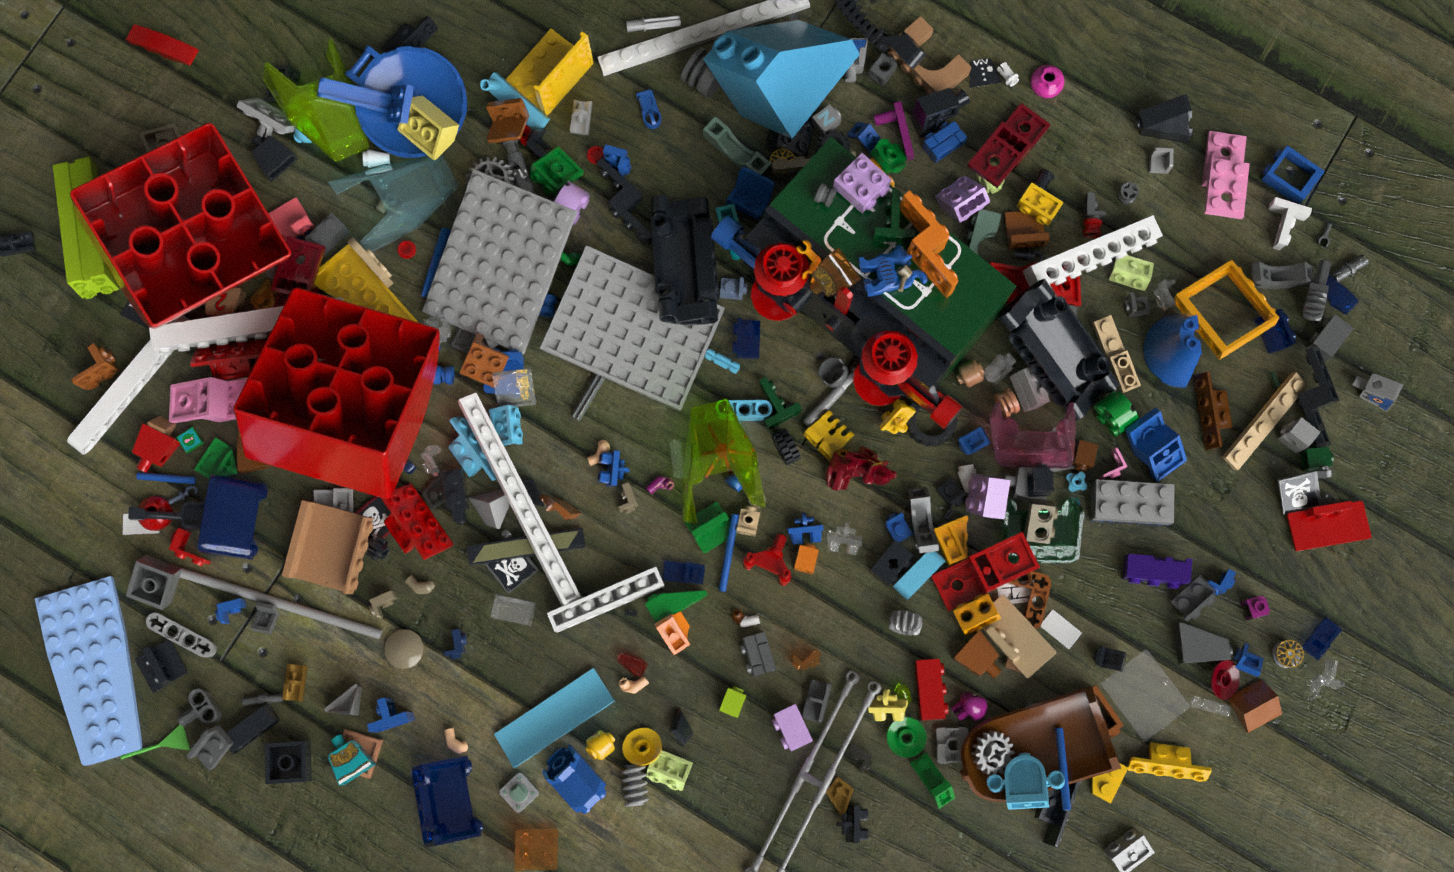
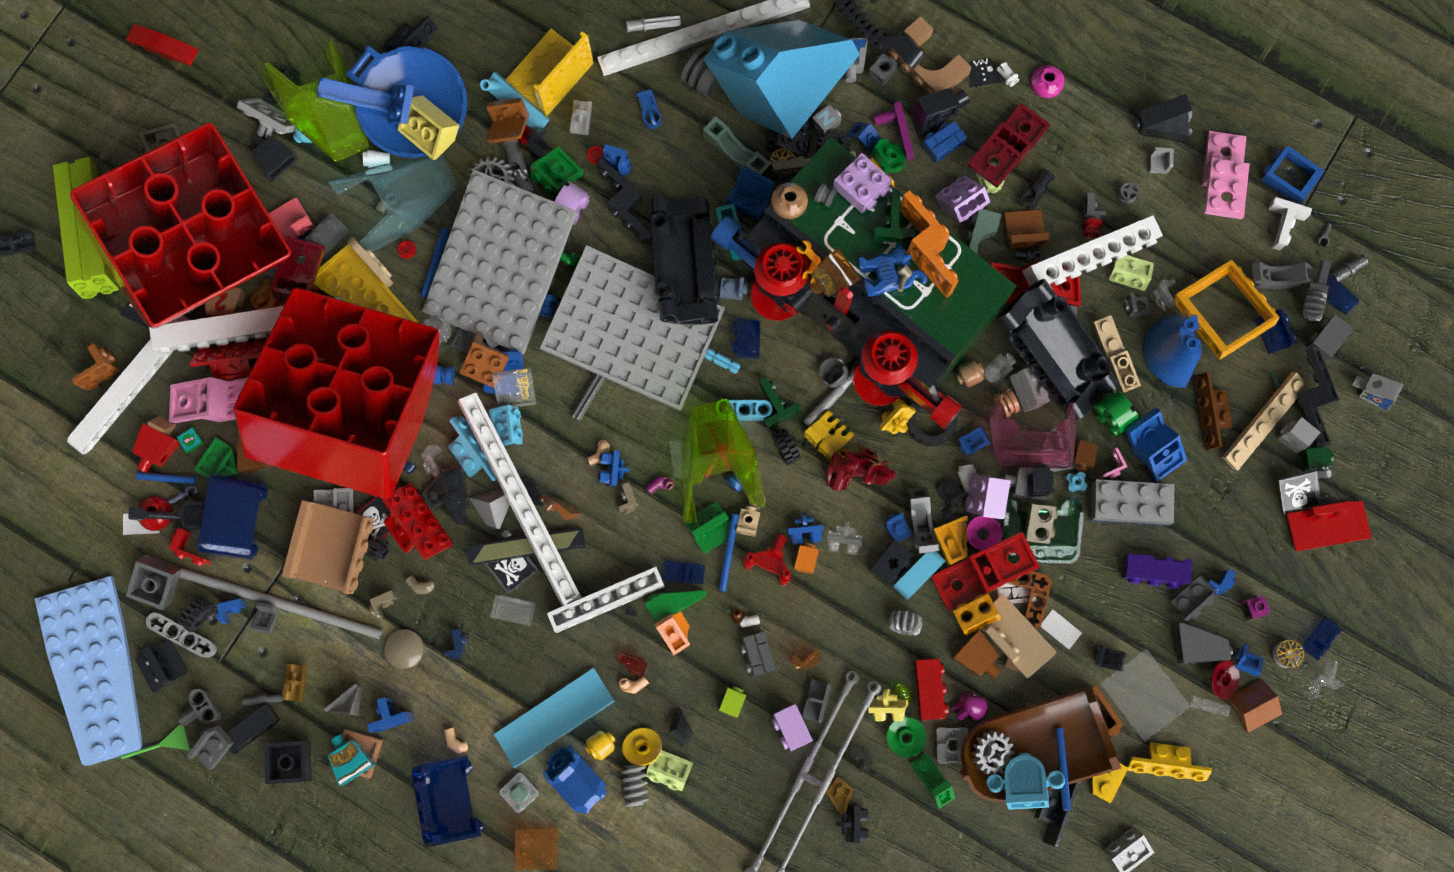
yellow bracket [1017,183,1064,226] -> none
none -> black tyre [177,596,215,633]
none -> medium nougat piece [771,183,808,219]
none -> dark pink piece [966,516,1002,551]

